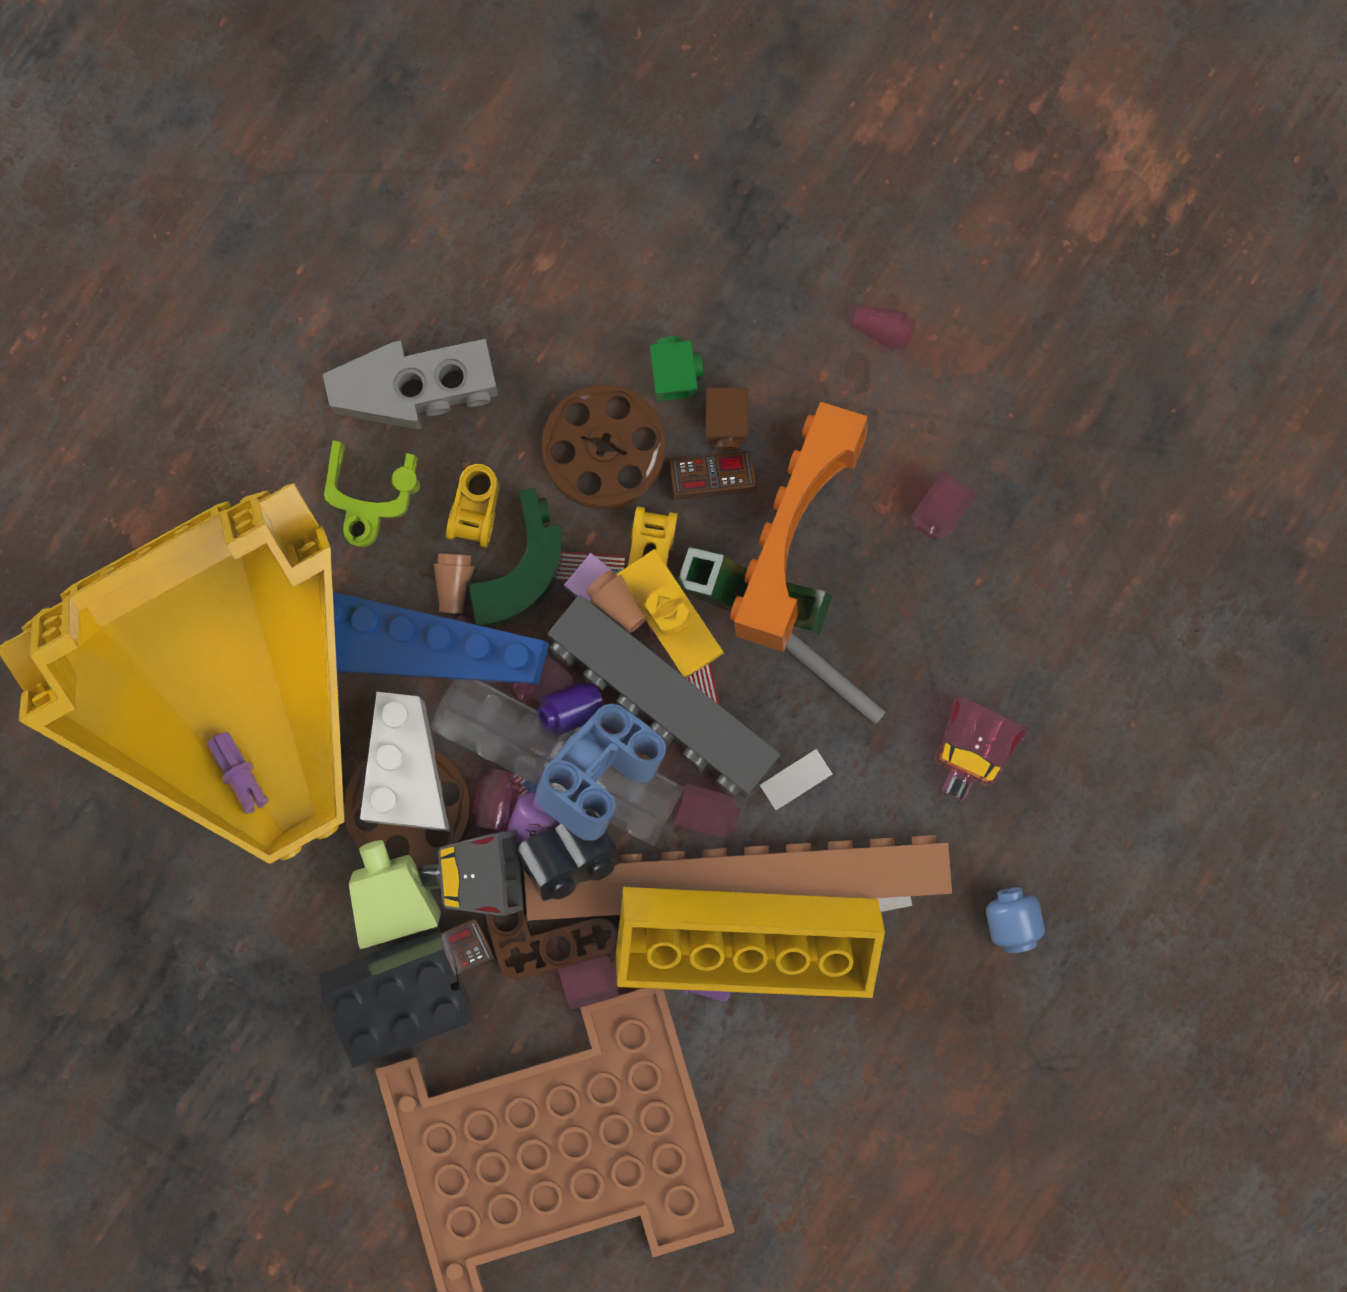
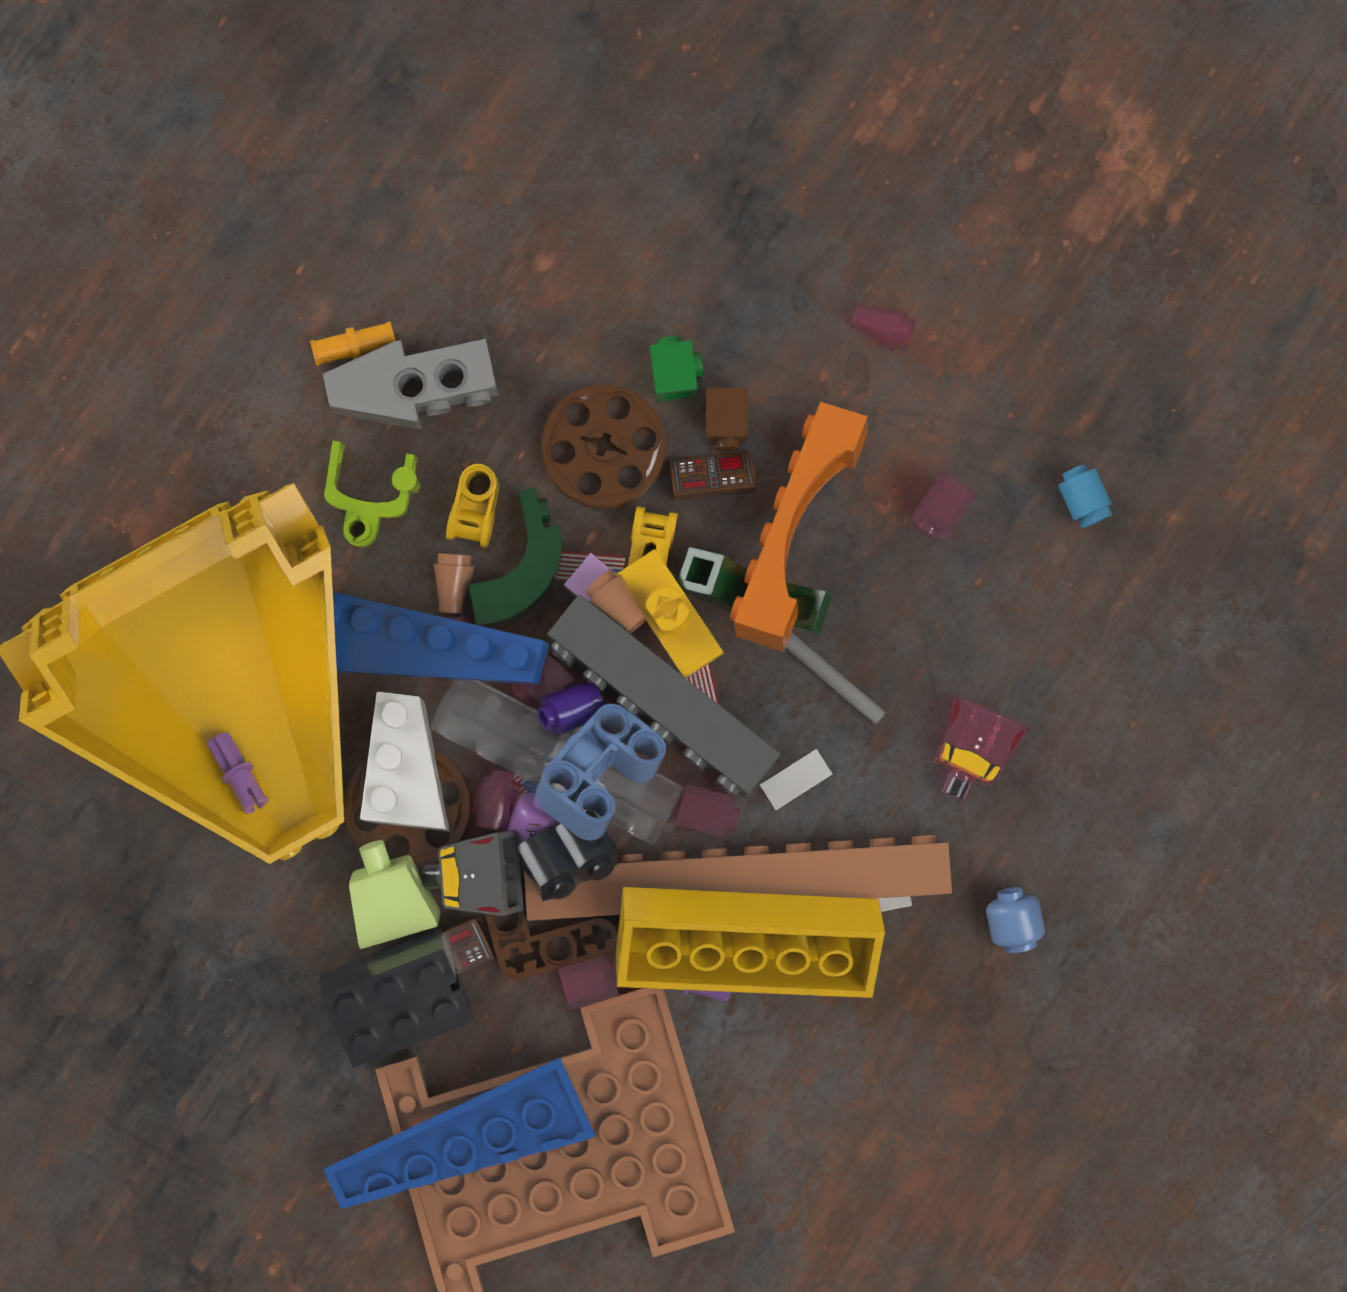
none -> light orange pin [310,321,396,367]
none -> blue wing [323,1057,596,1209]
none -> dark azure brick [1058,464,1112,529]

